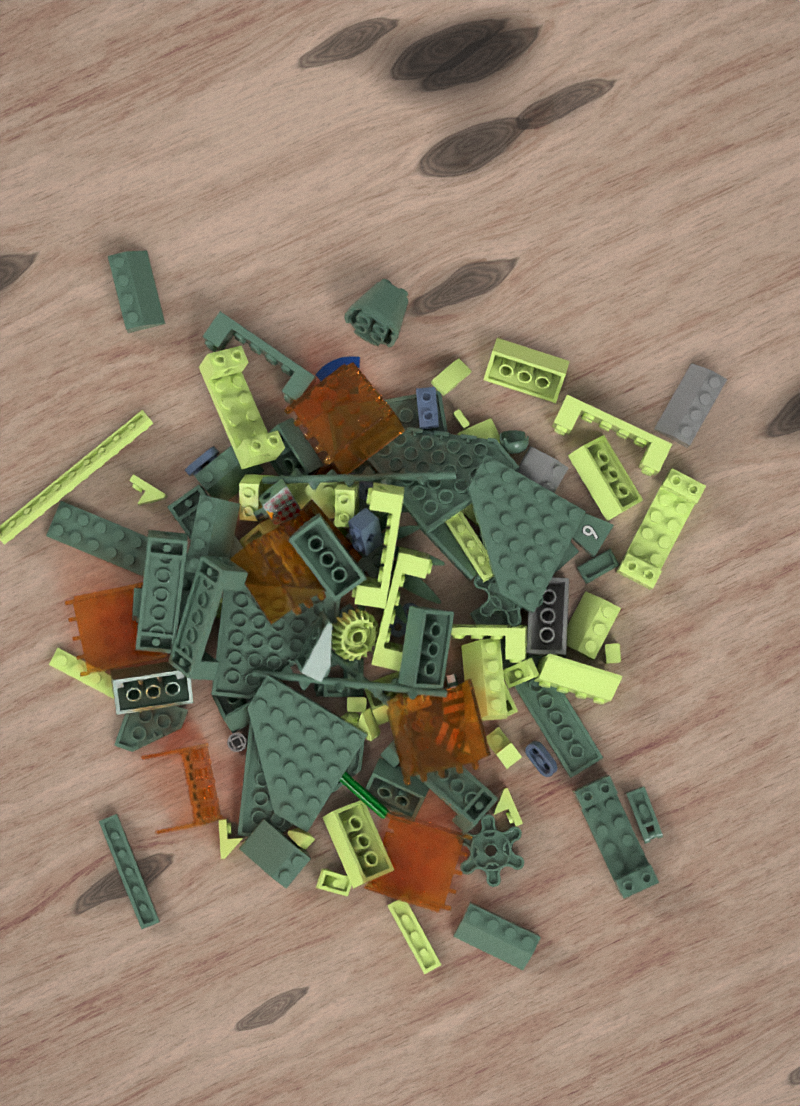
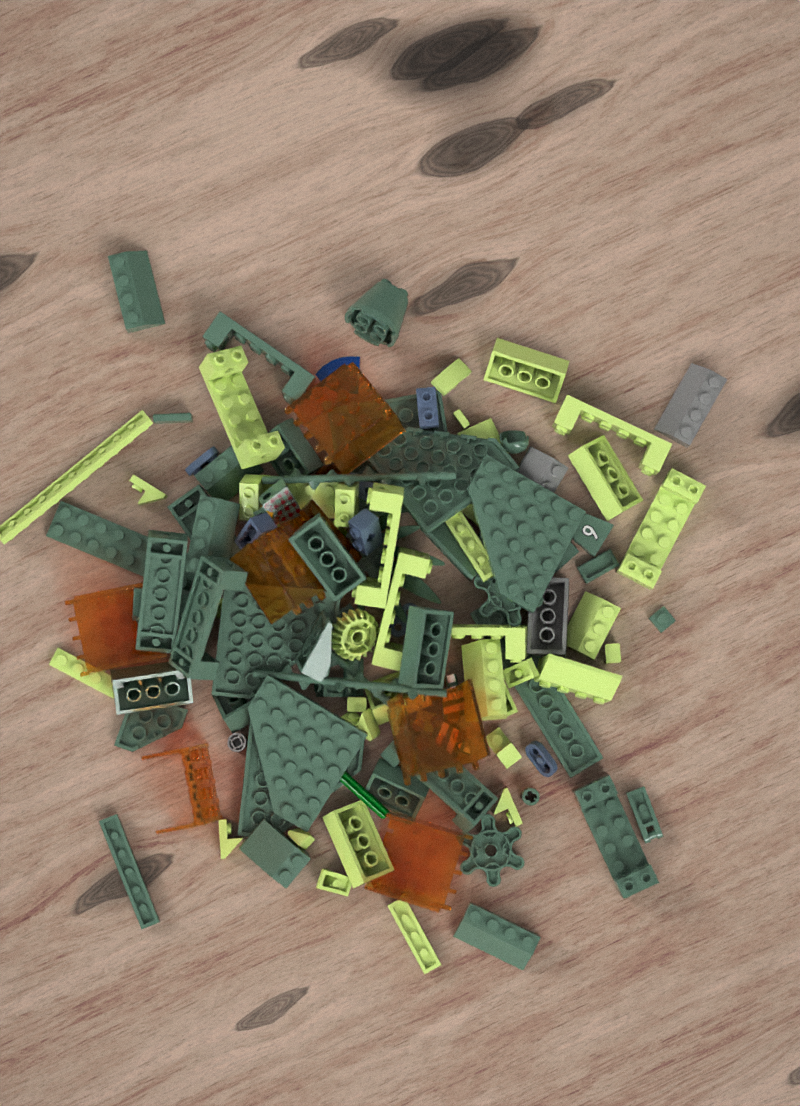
none -> sand green tile [153,413,193,424]
none -> sand blue brick [234,513,278,556]
none -> sand green gear [521,787,540,806]
none -> sand green plate [648,606,676,633]

